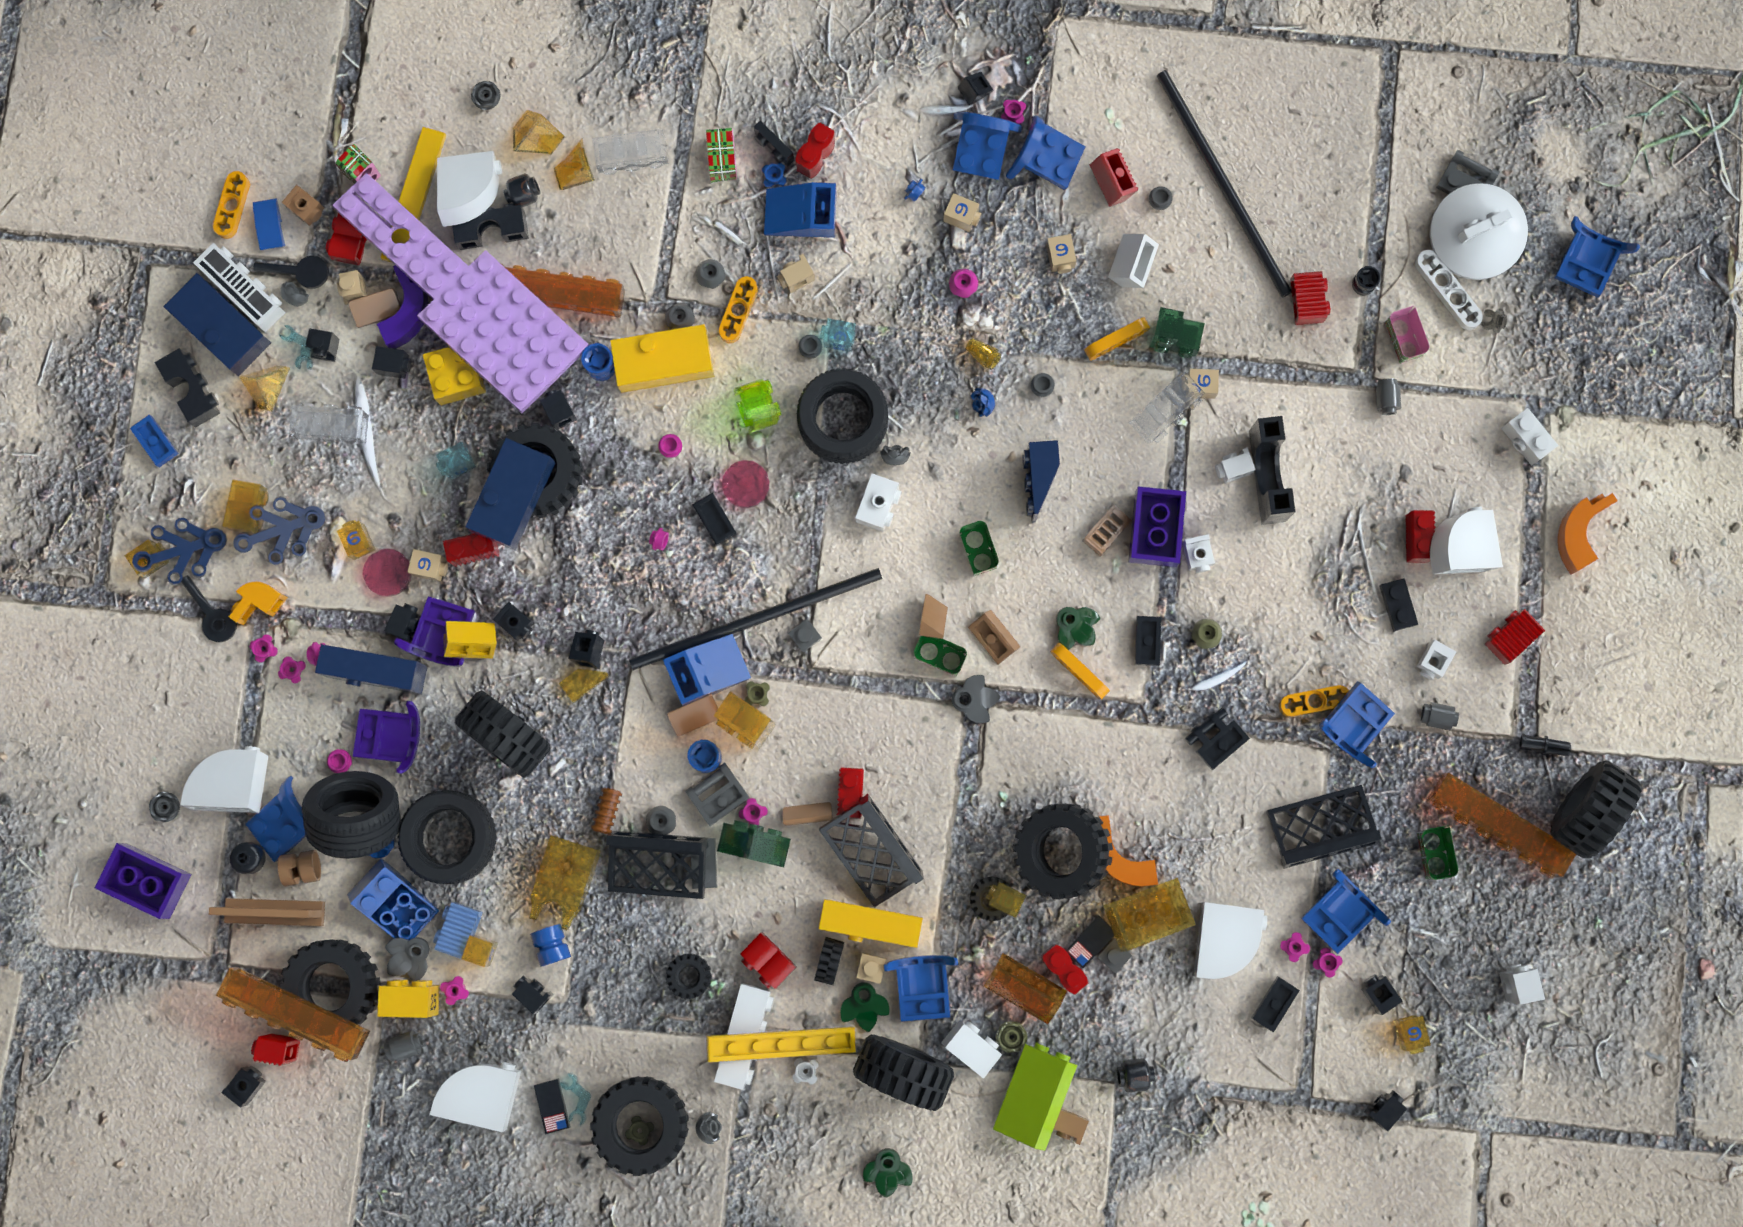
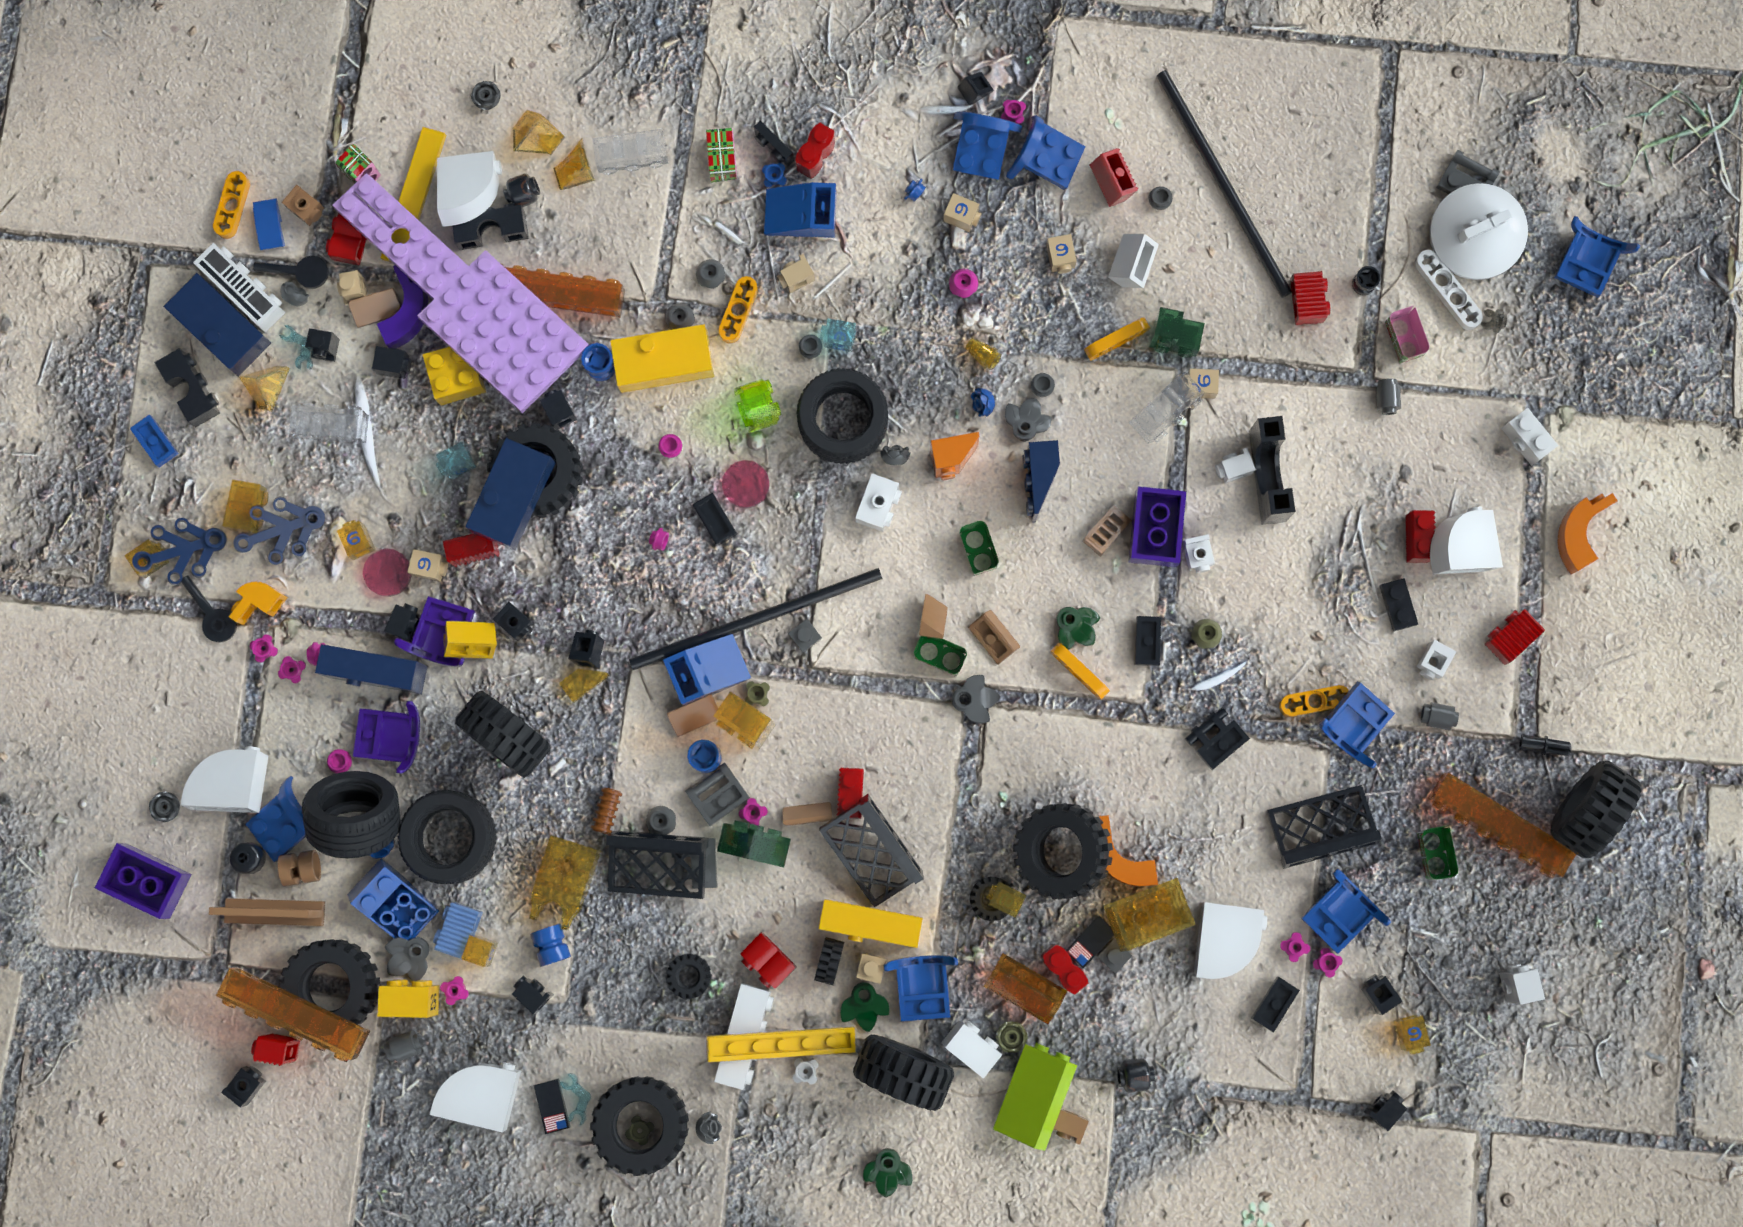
none -> orange slope [930,432,980,480]
none -> dark grey plate [1005,398,1052,442]

